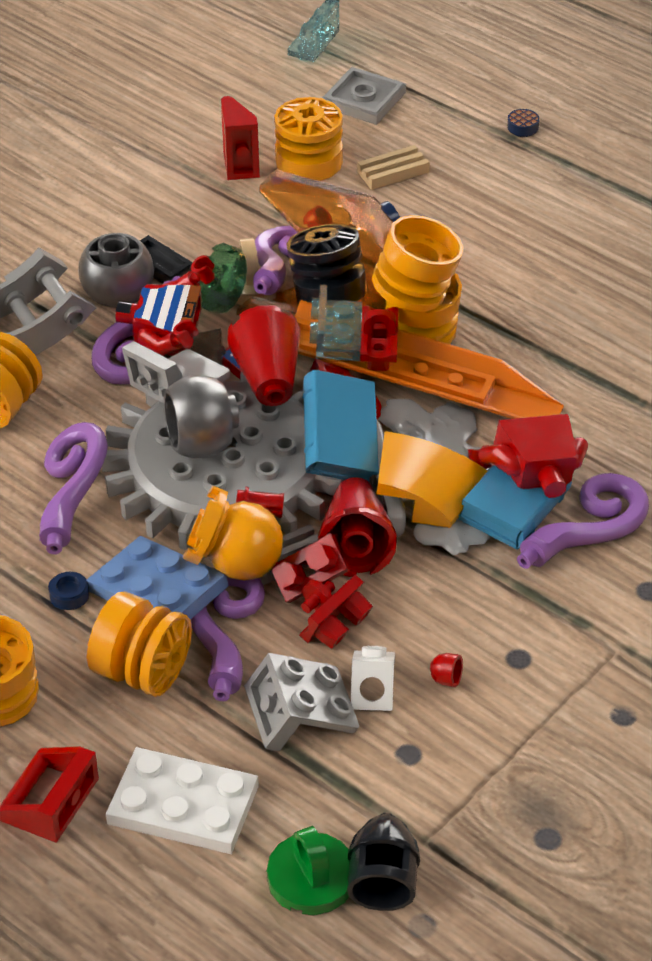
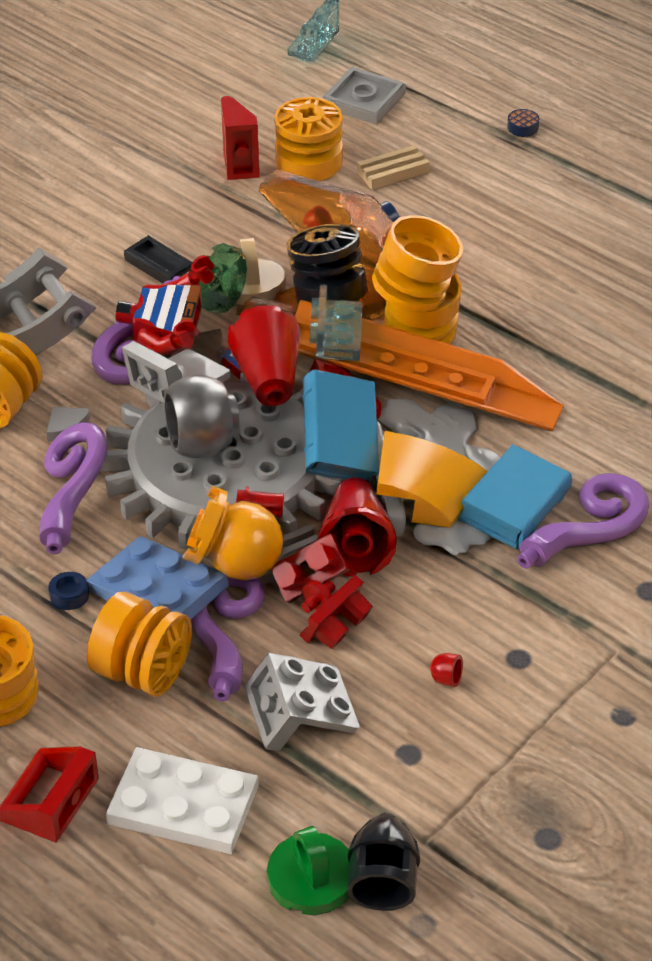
flat silver wheel [78,233,154,307] -> none
medium lavender plant [253,226,308,295] -> none
white bracket [351,646,395,711] -> none
red hips [360,306,399,371] -> none
red torso [468,414,588,498] -> none
none -> light grey tile [46,407,90,441]

